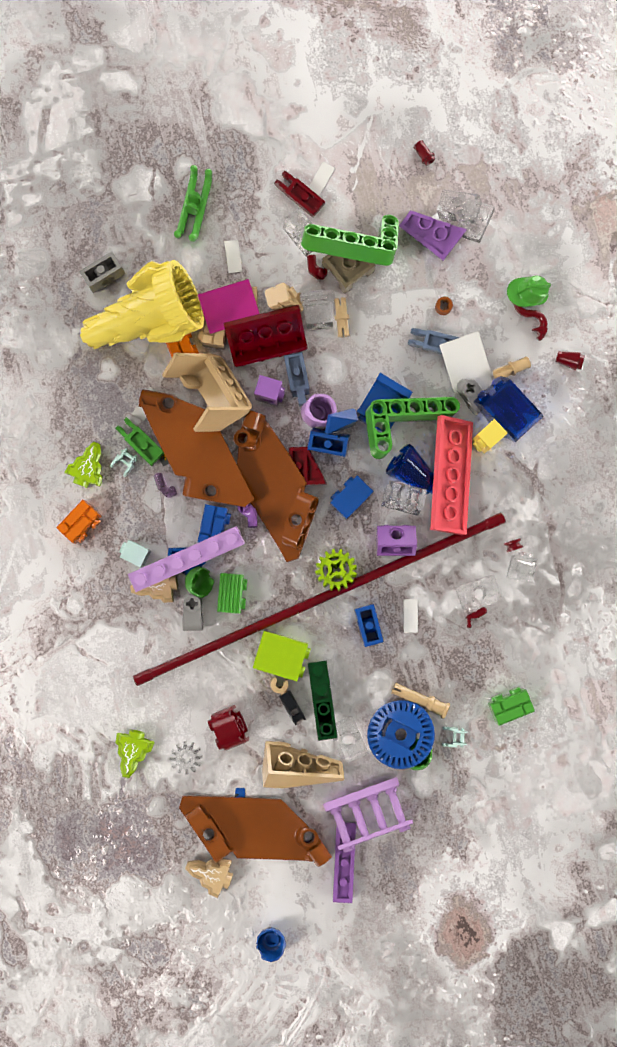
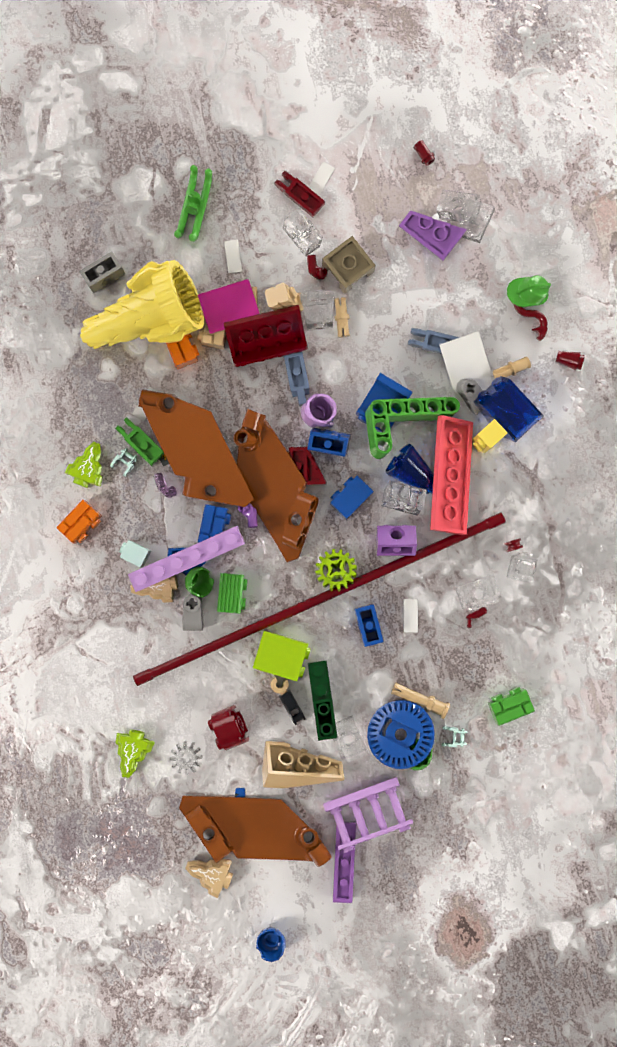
tan windscreen [162,353,252,432] -> none
medium lavender brick [254,375,285,406] -> none
bright green beam [301,215,399,266] -> none
blue slope [325,408,358,434] -> none
dark orange bush [435,296,453,315] -> none

